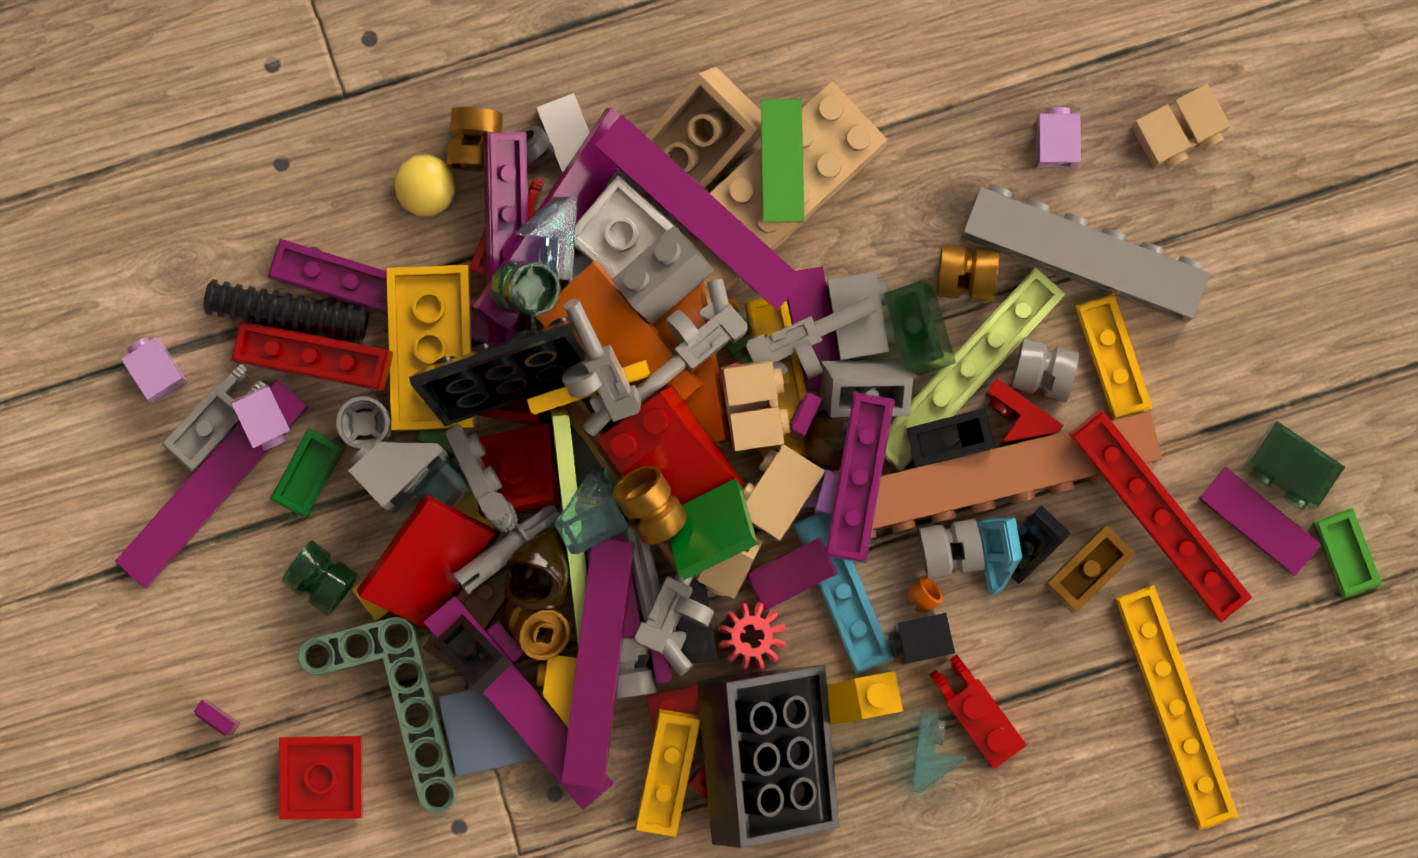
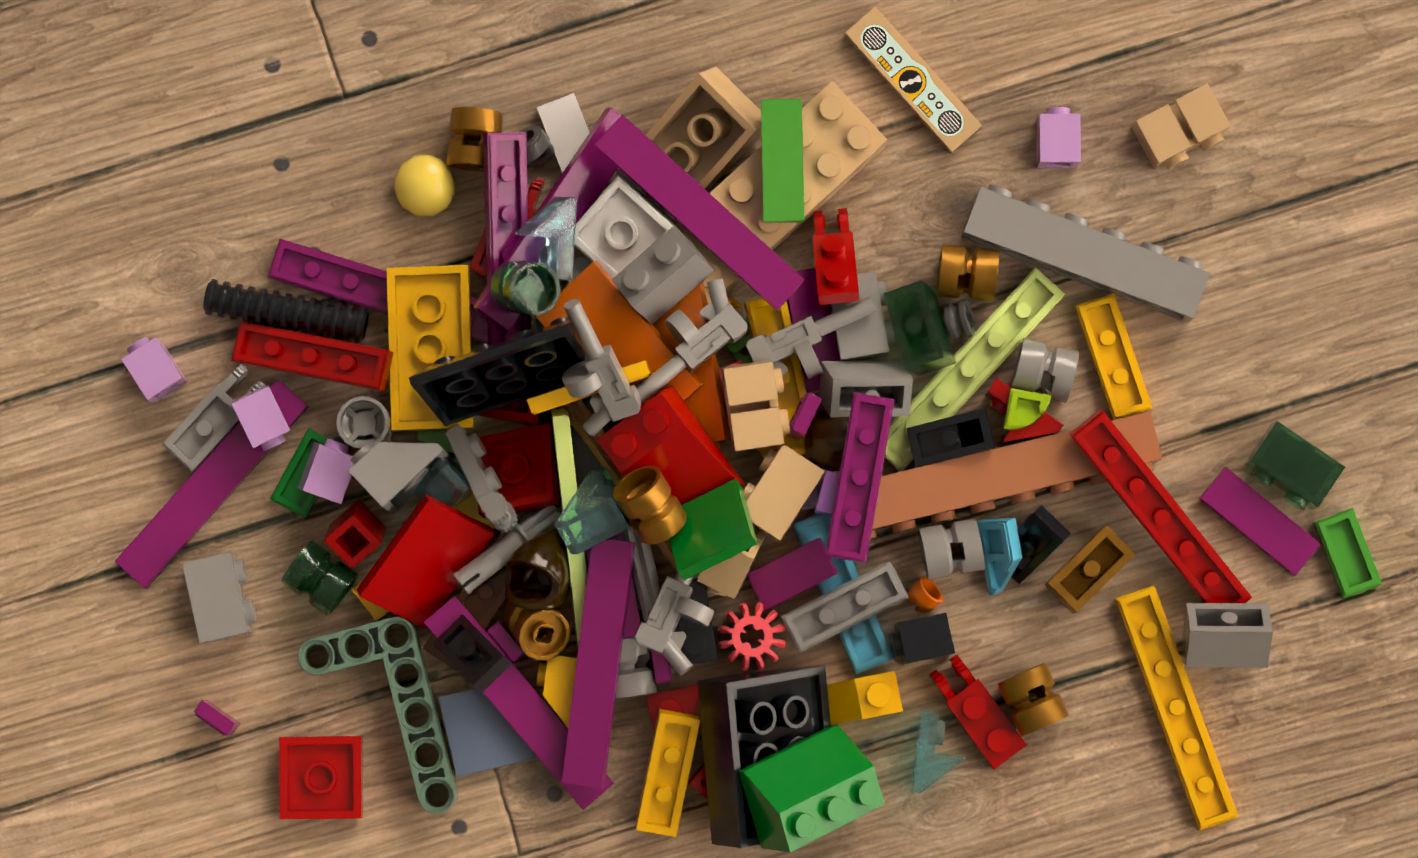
none -> light grey brick [182,552,257,644]
none -> lavender brick [298,438,354,504]
none -> red brick [323,499,387,569]
none -> green slope [739,724,885,853]
none -> light grey tile [780,561,909,653]
none -> red hinge [812,208,860,305]
none -> tile [845,7,982,154]
none -> dark grey bush [944,299,975,339]
none -> pearl gold wheel [997,662,1069,736]
none -> lime tile [1003,388,1051,430]
none -> light grey brick [1182,603,1273,668]

